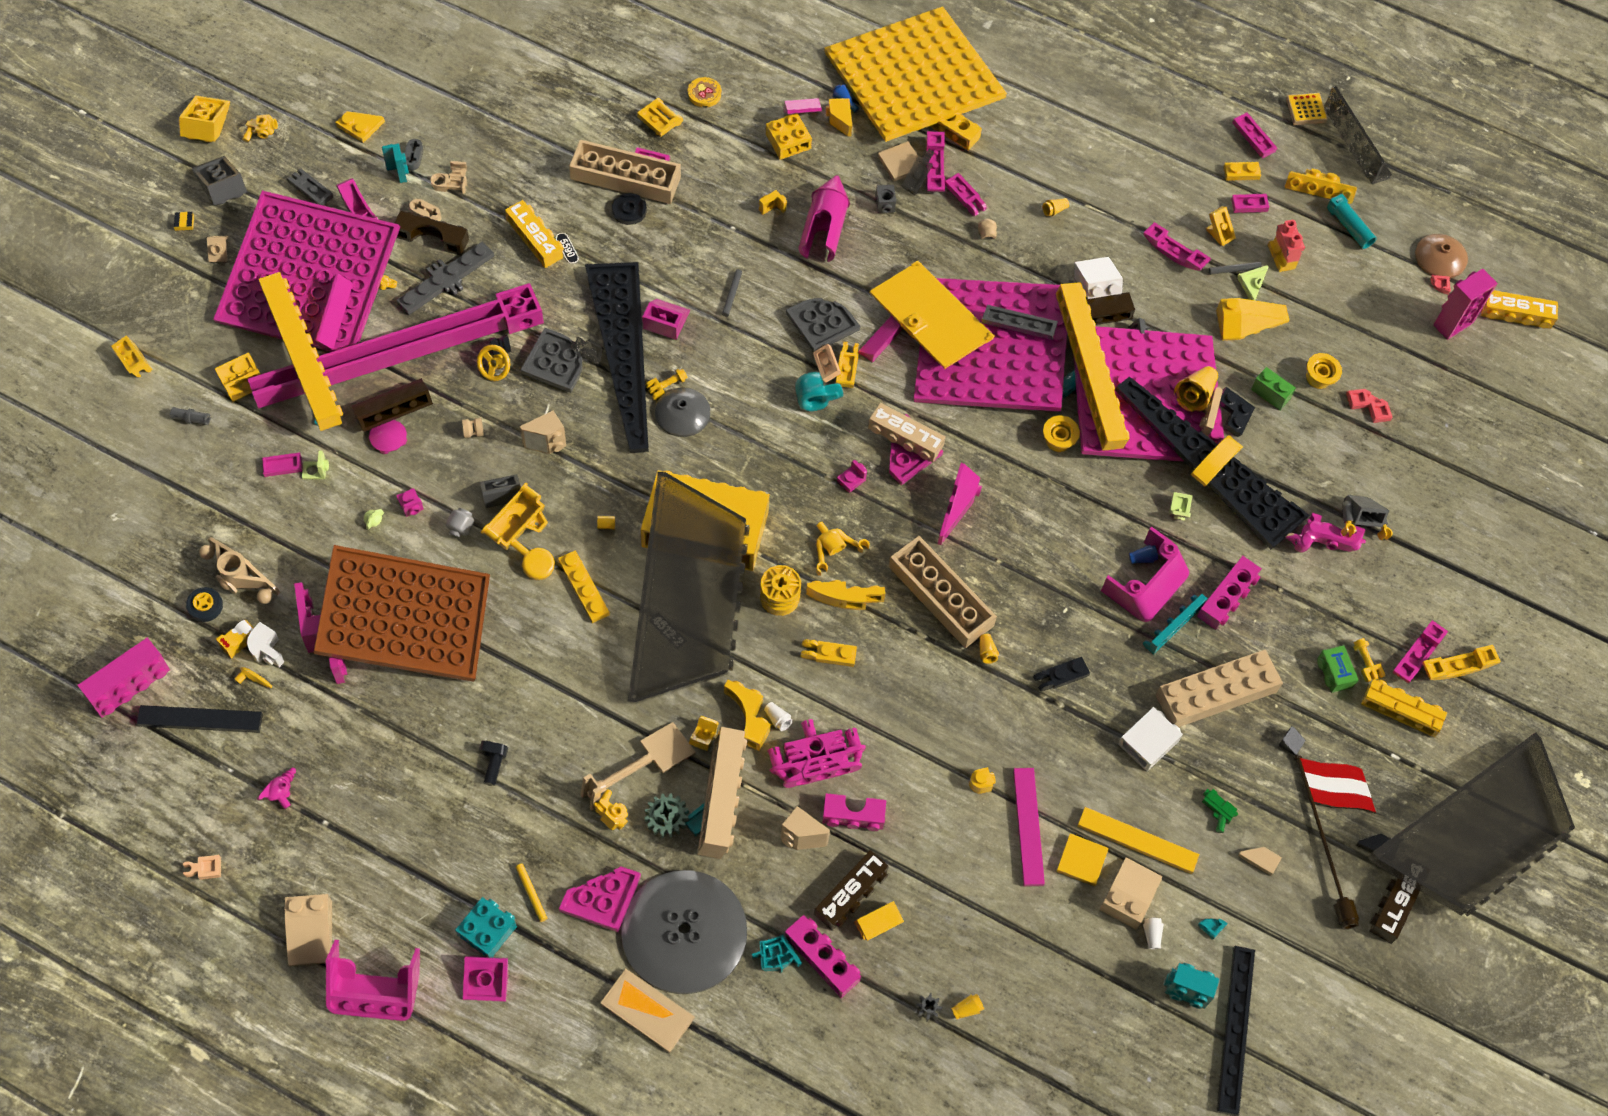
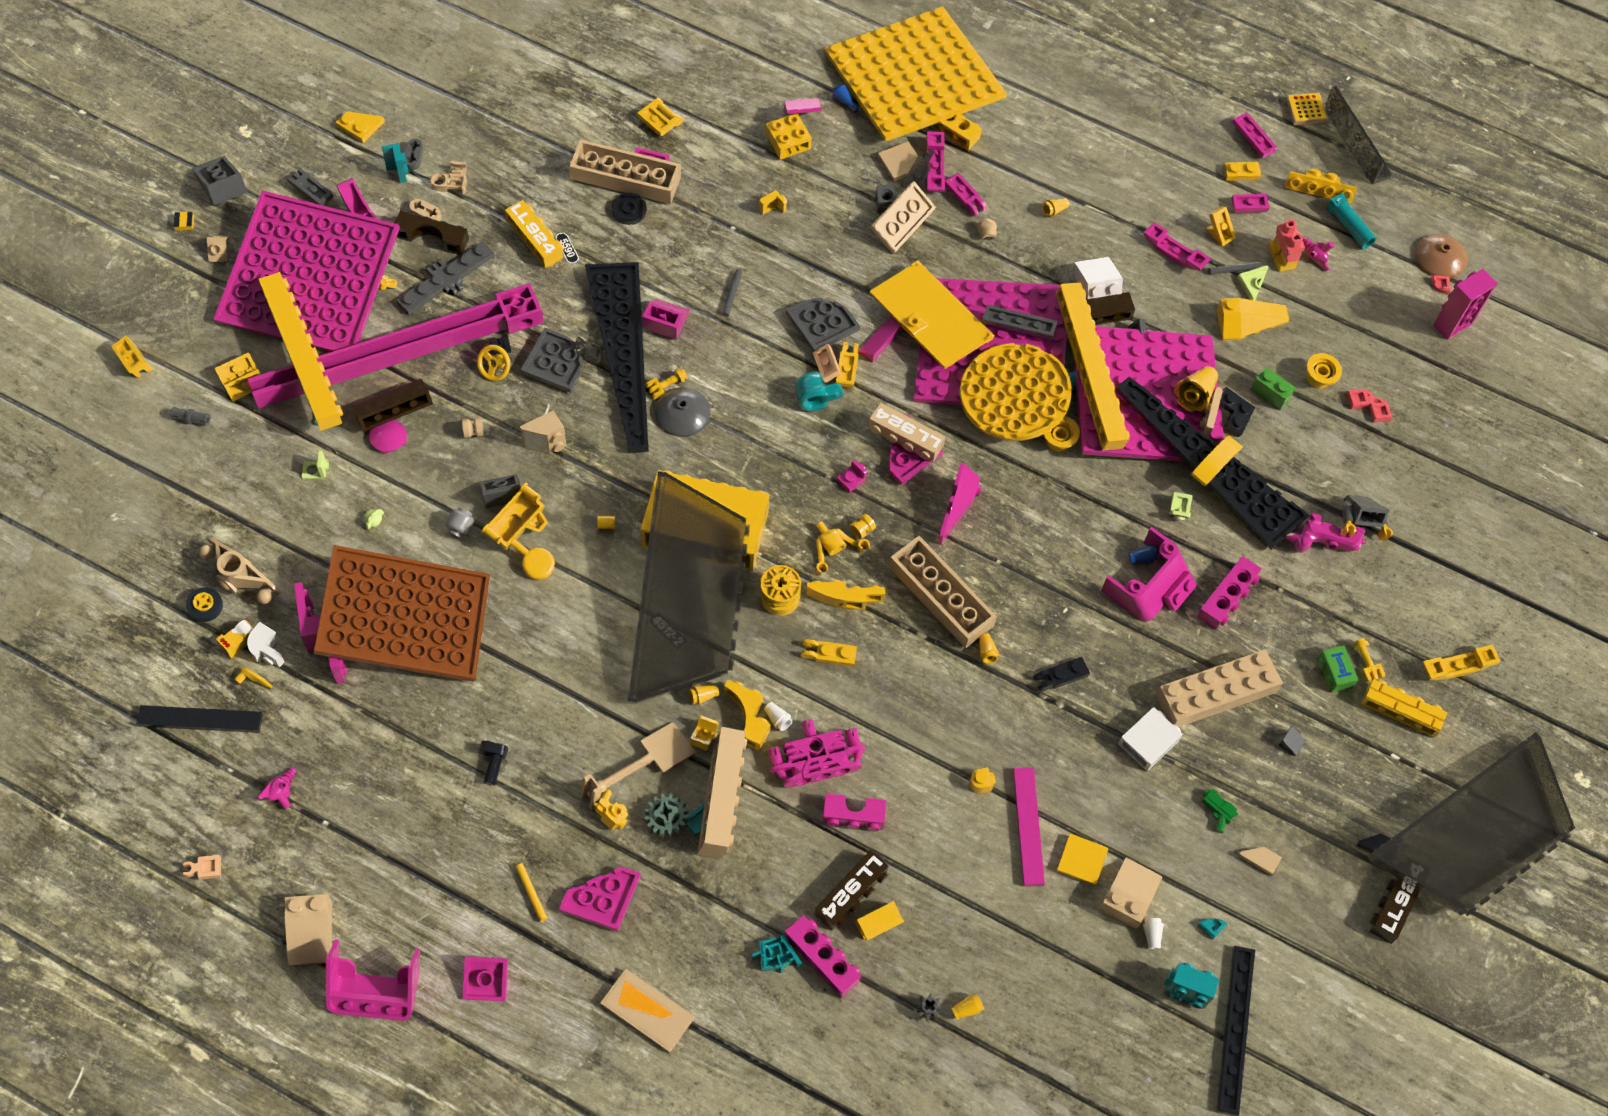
dark pink brick [77,637,170,718] -> none
yellow slope [179,96,230,142] -> none
yellow piece [242,114,278,142] -> none
dark pink tile [262,452,303,477] -> none
dark pink slope [315,273,353,350] -> none
dark pink bracket [396,488,424,517] -> none
teal brick [455,897,517,957] -> none
yellow plate [558,550,610,623] -> none
dark grey dish [621,870,747,994] -> none
tile [688,77,722,107] -> none
tan slope [781,806,830,850] -> none
dark pink piece [798,175,850,262] -> none
yellow slope [825,98,852,137] -> none
yellow tile [1077,807,1200,874] -> none
teal hinge [1143,594,1208,655] -> none
flag [1294,755,1376,930] -> none
dark pink slope [1393,620,1448,684] -> none
yellow brick [1481,290,1558,329] -> none
none -> yellow cone [688,684,719,705]
none -> yellow wheel [849,513,876,540]
none -> tan tile [870,181,936,254]
none -> yellow tile [960,343,1071,441]
none -> dark pink plate [1163,571,1197,611]
none -> dark pink piece [1302,236,1334,271]

